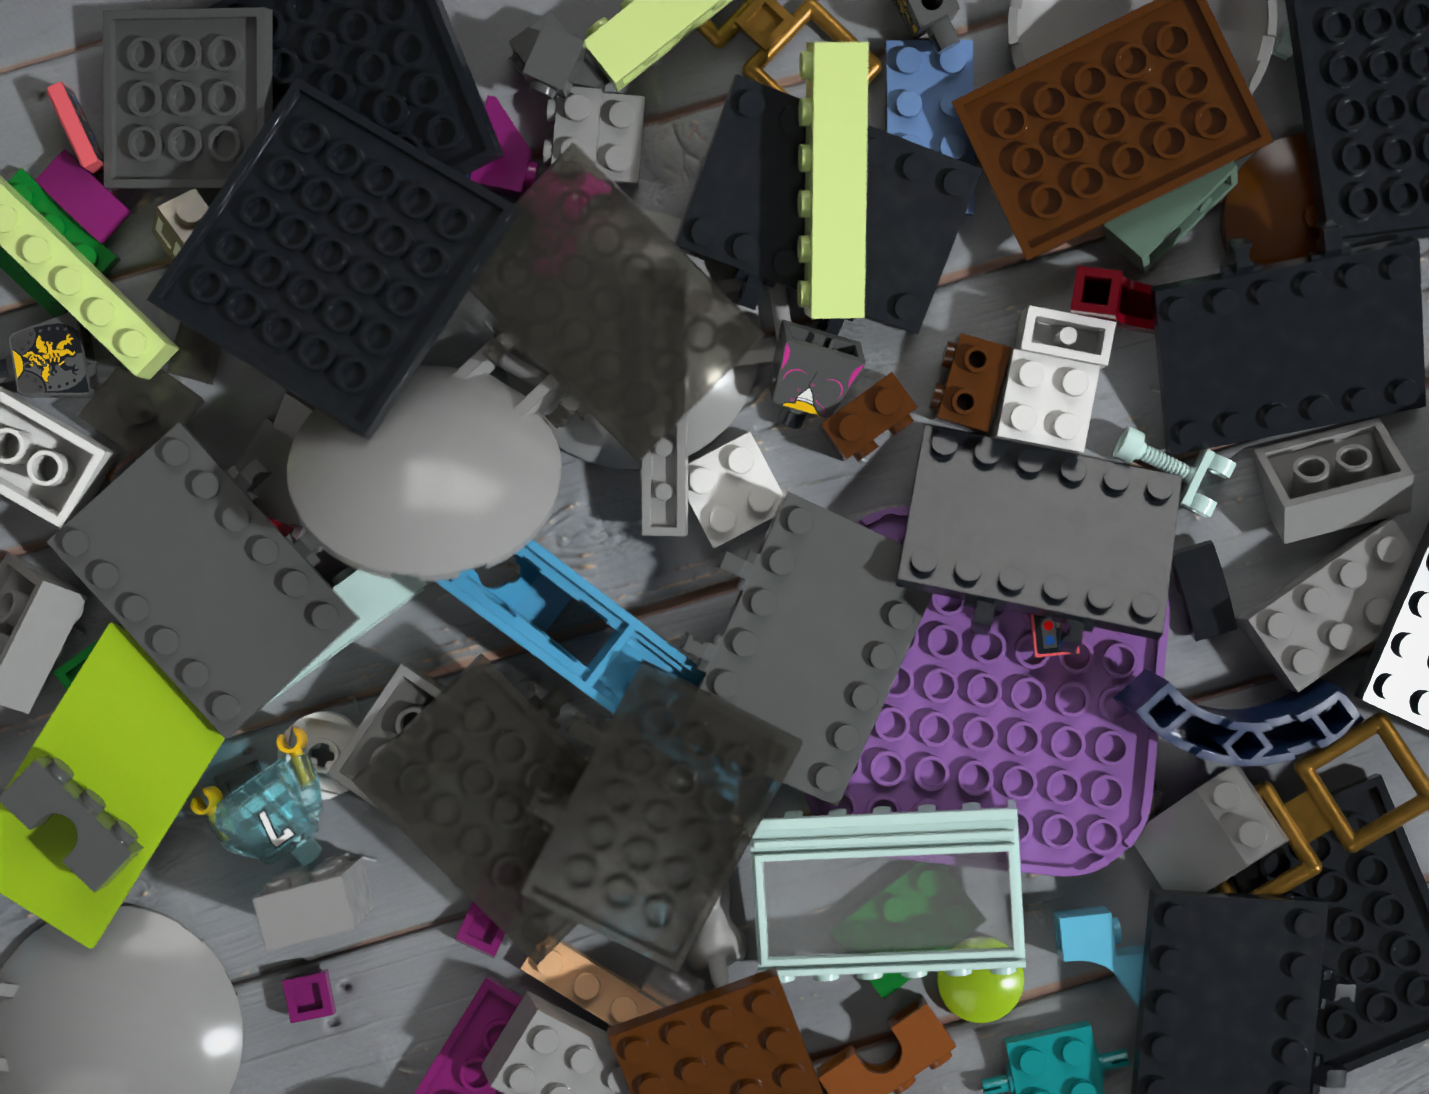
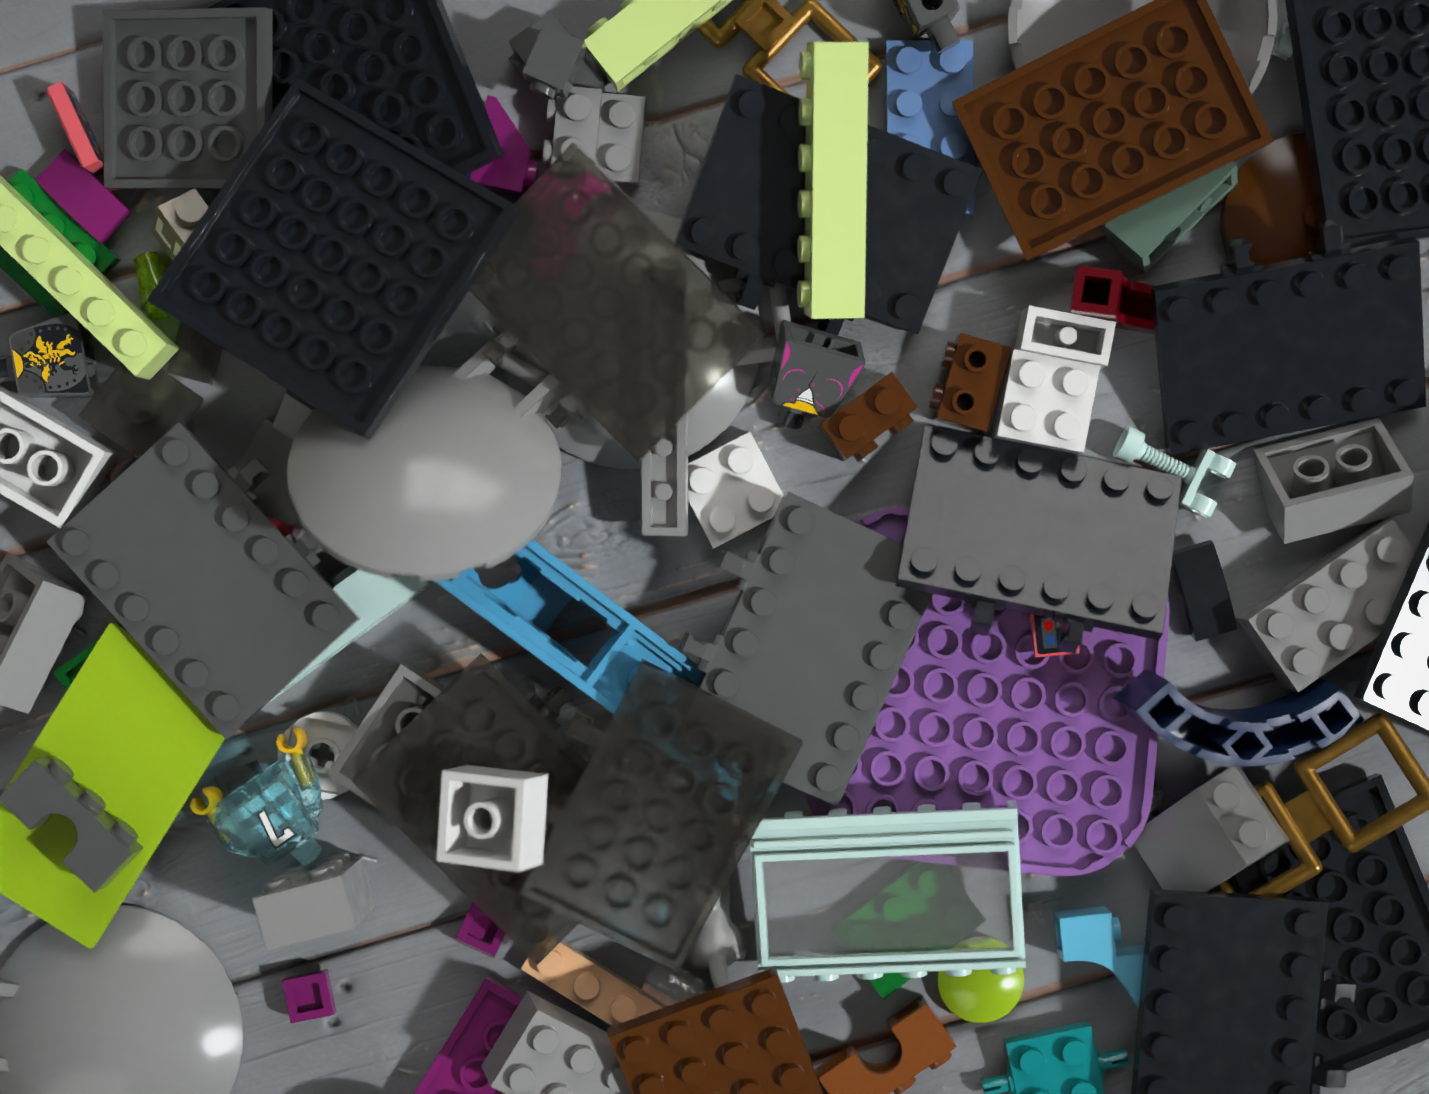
none -> clear neon green cone [133,251,171,320]
none -> white brick [437,765,548,872]

